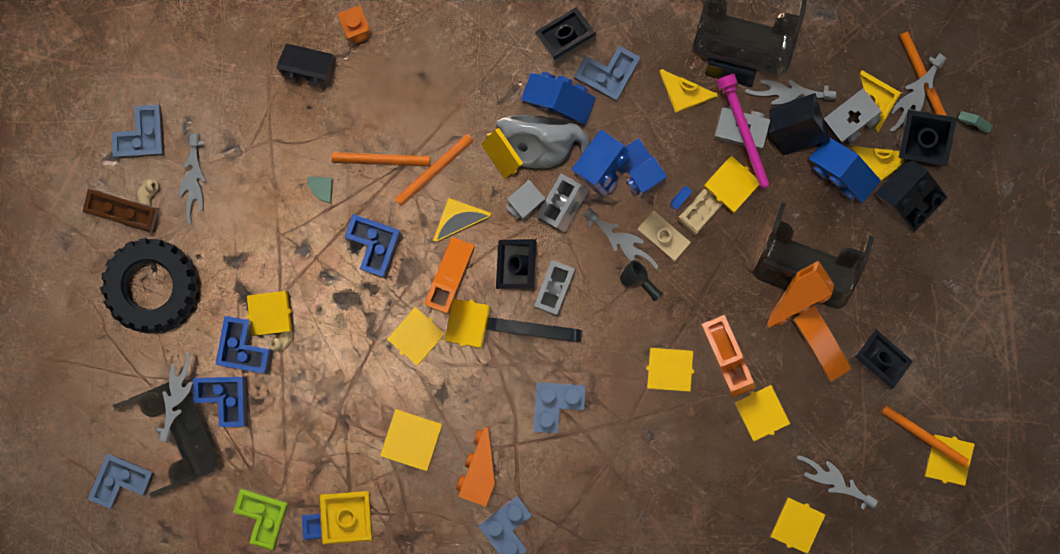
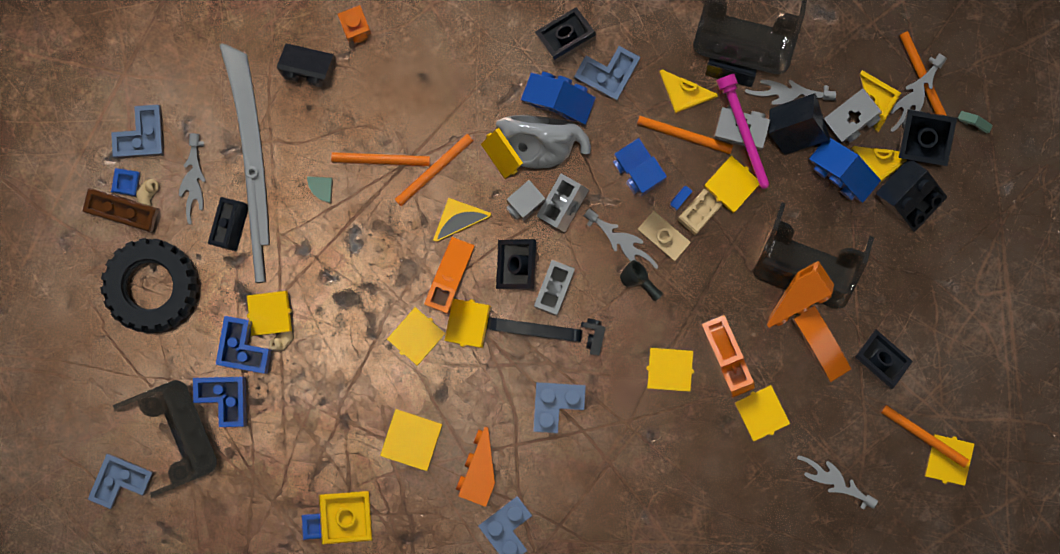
light grey piece [155,352,192,443] -> none
lime tile [233,489,288,551] -> none
blue brick [345,214,401,278] -> none
blue brick [572,129,629,197] -> none
yellow piece [770,498,825,554] -> none
none -> blue tile [111,168,140,197]
none -> black slope [208,197,248,251]
none -> light grey piece [219,43,269,283]
none -> black bracket [581,318,606,356]
none -> orange bar [637,116,733,154]

